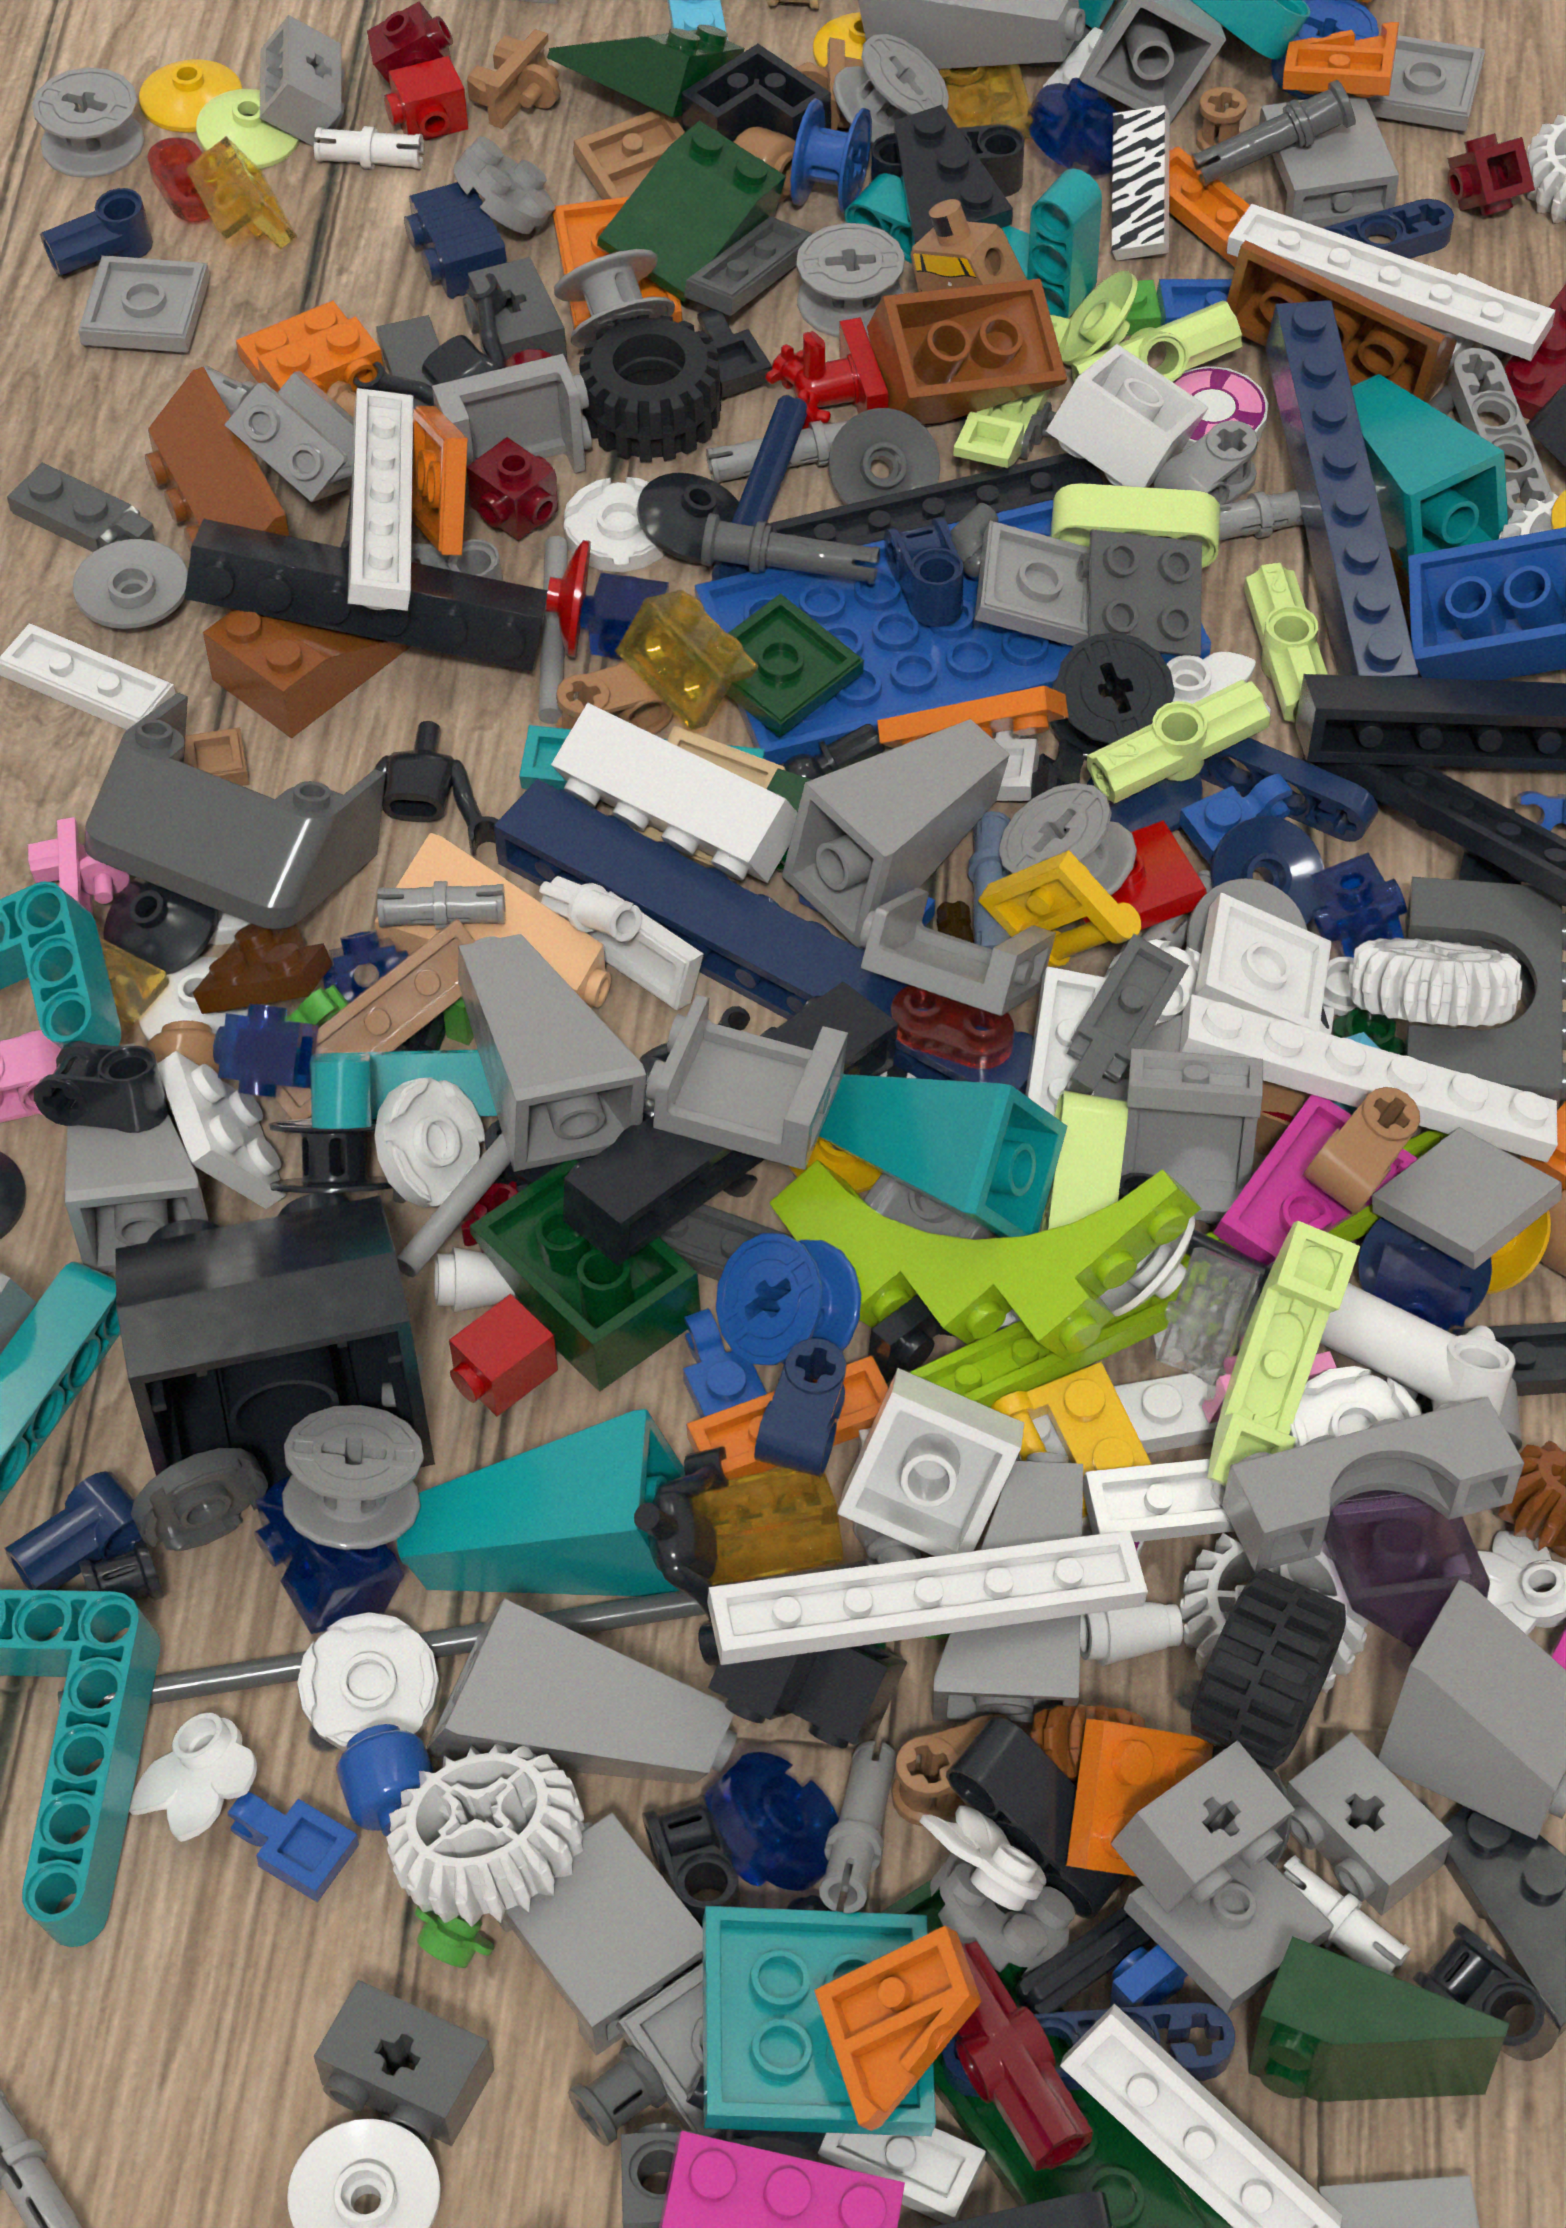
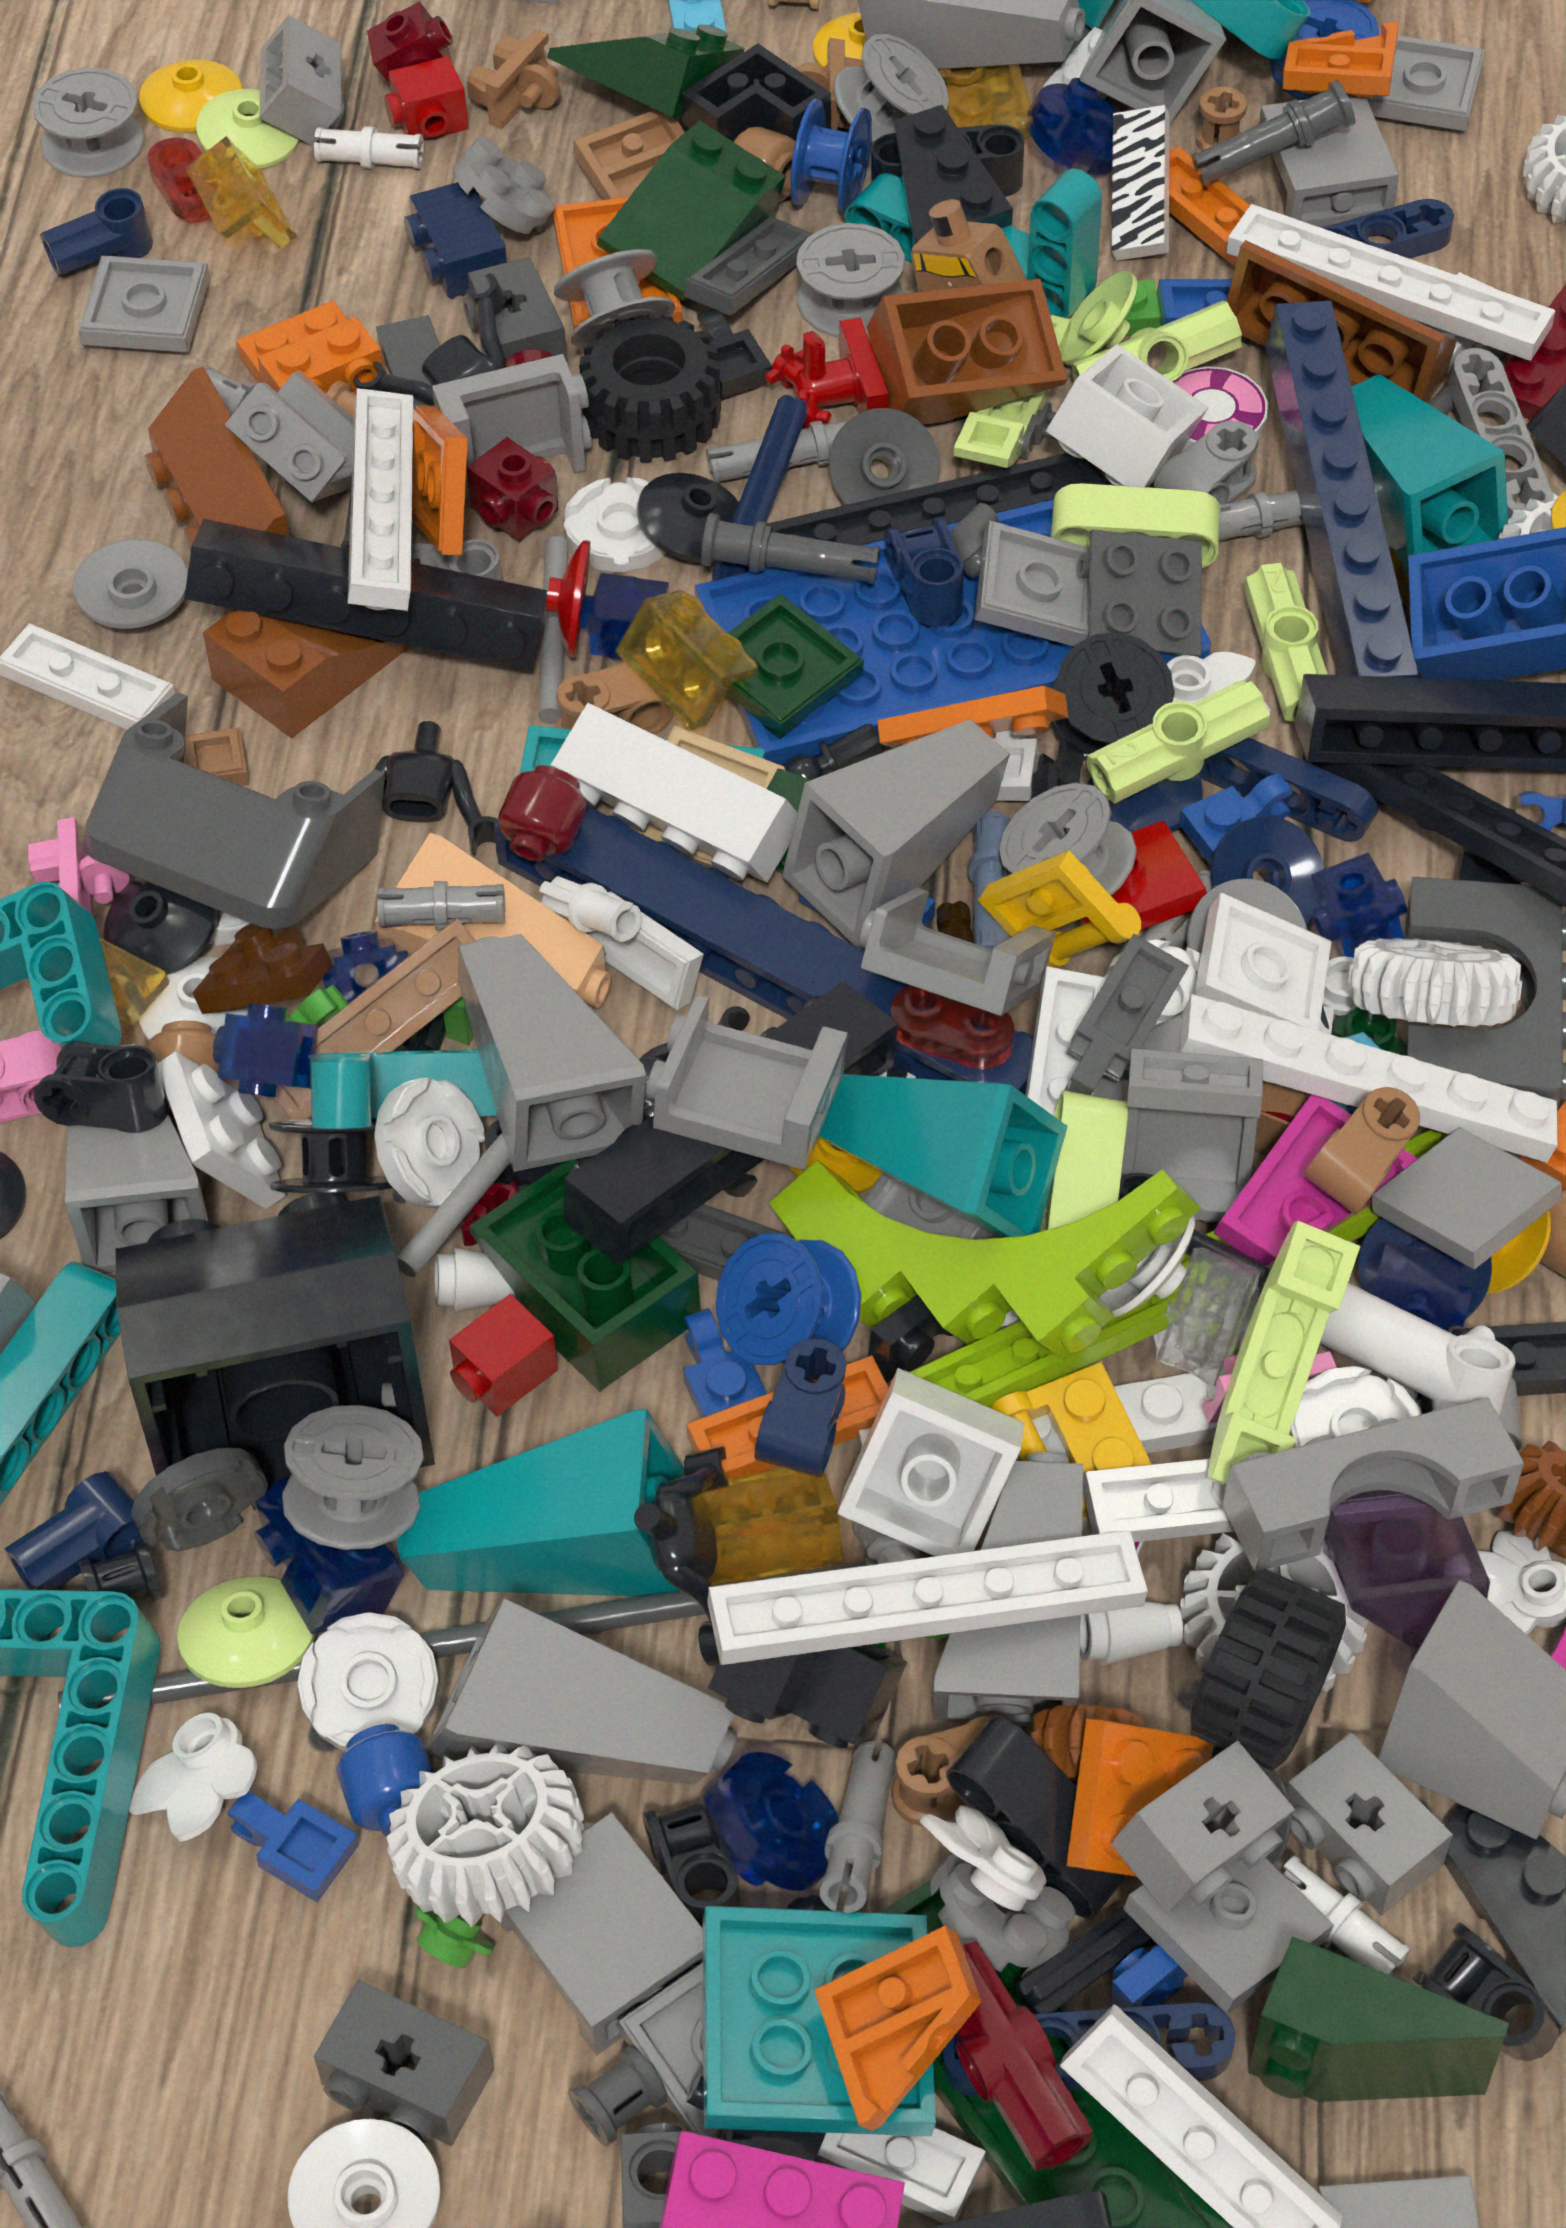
dark grey hinge [7,462,155,552] -> none
dark red brick [1447,133,1535,216] -> none
none -> yellowish green dish [177,1576,316,1688]
none -> dark red head [498,765,587,862]

